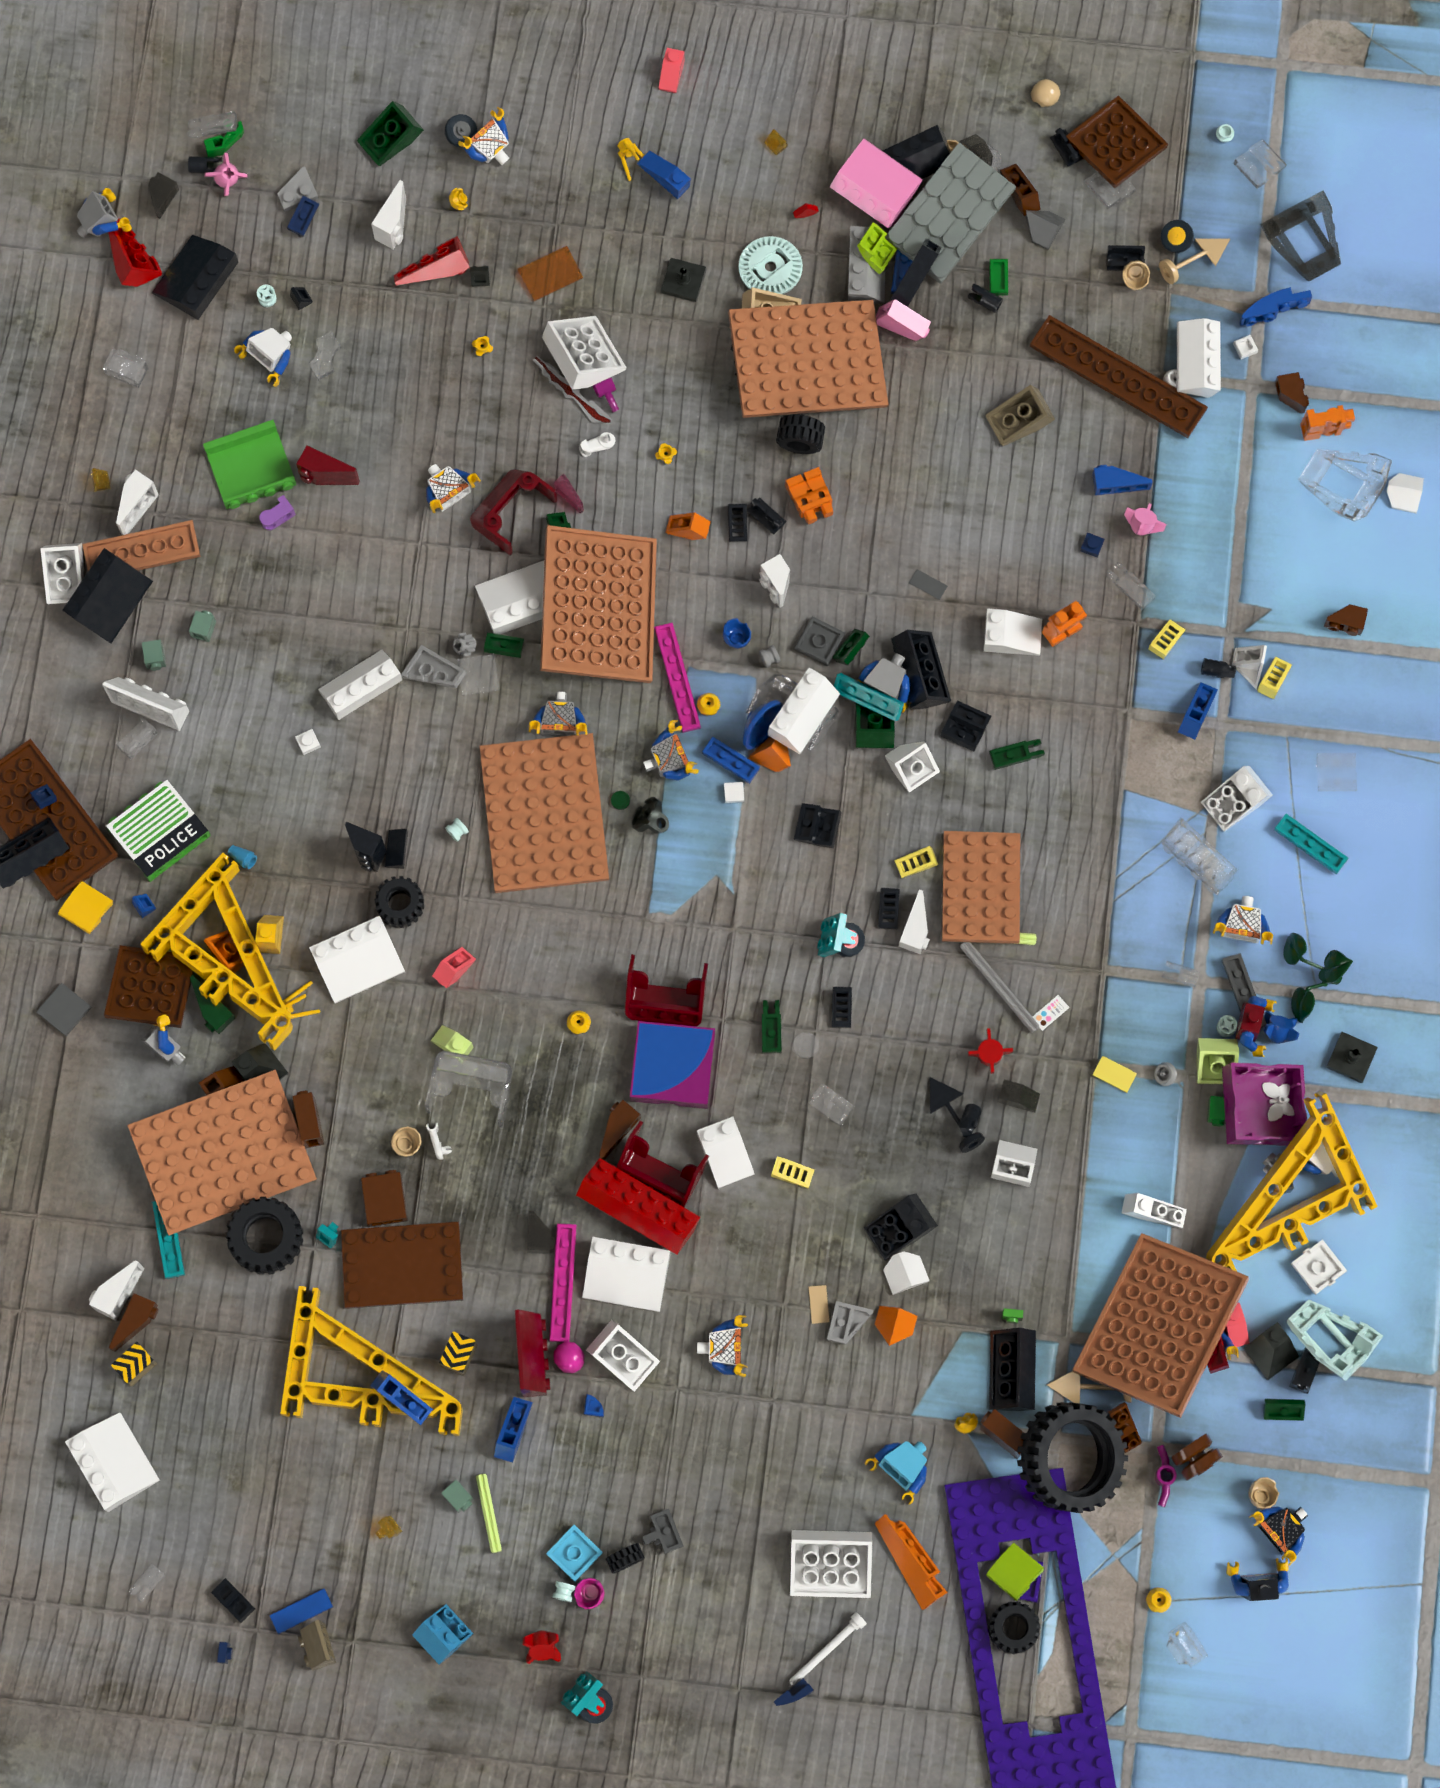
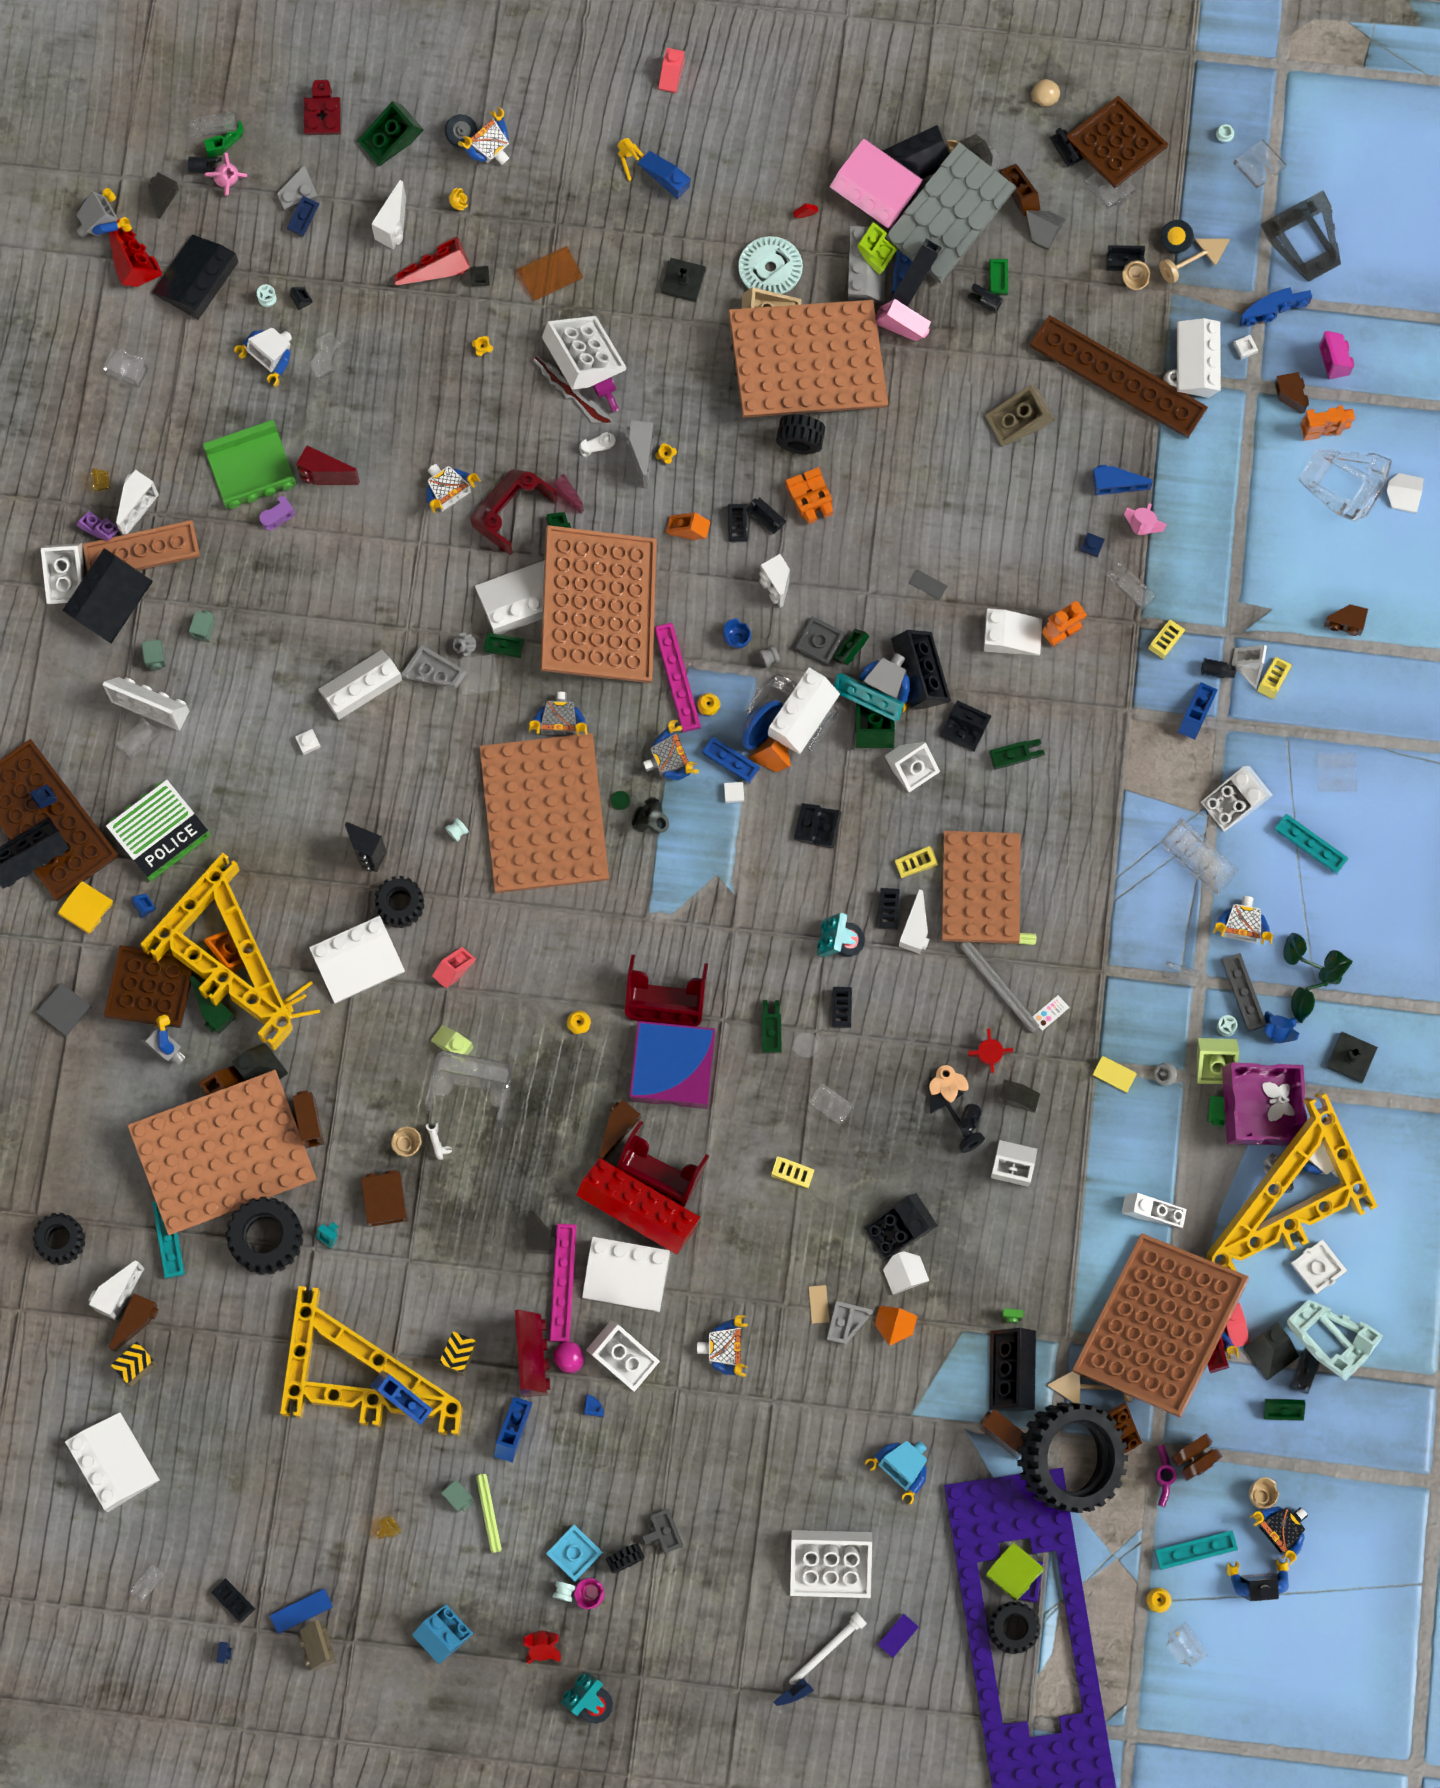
dark azure cone [227,845,257,869] -> none
yellow slope [255,915,284,954] -> none
reddish brown plate [341,1222,463,1309] -> none
black slope [385,829,408,869] -> none
white slope [697,1117,755,1189] -> none
clear yellow slope [764,129,788,155] -> none
orange wedge [875,1514,948,1610] -> none
yellow plate [954,1413,978,1434] -> none
torso [1235,996,1277,1057] -> none
none -> black tyre [33,1213,86,1265]
none -> medium lavender slope [77,511,119,541]
none -> dark red plate [304,80,341,135]
none -> light grey slope [626,420,654,489]
none -> dark purple tile [878,1614,919,1658]
none -> light nougat plate [929,1065,968,1103]
none -> teal plate [1155,1530,1238,1570]
none -> dark pink slope [1319,331,1354,380]

